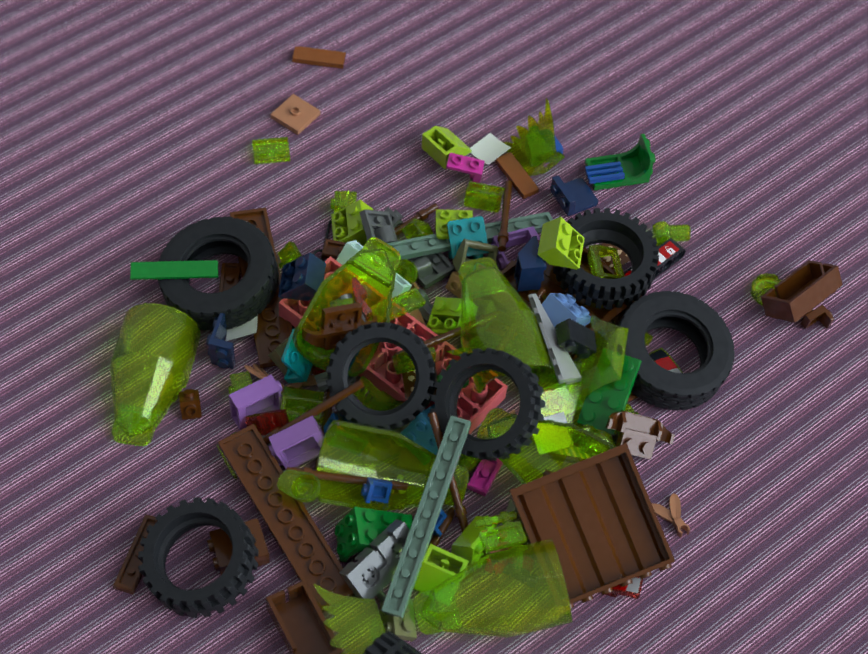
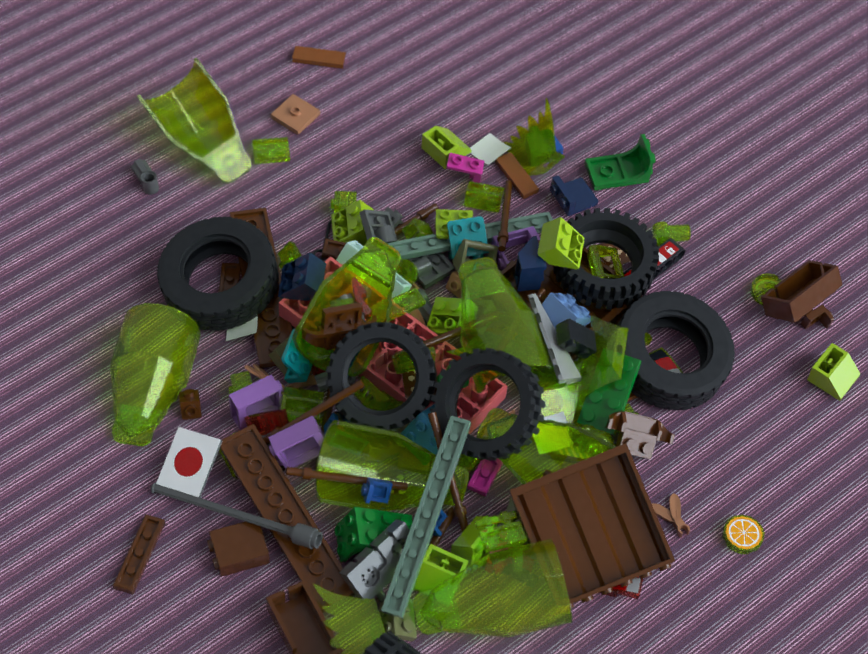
green piece [130,260,218,280] -> none
black tyre [138,497,259,618] -> none
dark blue bracket [206,313,236,369] -> none
clear neon green cap [277,469,321,503] -> none
blue tile [585,161,625,184] -> none
none -> dark grey piece [131,159,159,195]
none -> clear neon green windscreen [137,57,252,184]
none -> flag [151,427,323,549]
none -> tile [722,515,764,555]
none -> lime slope [807,343,860,401]

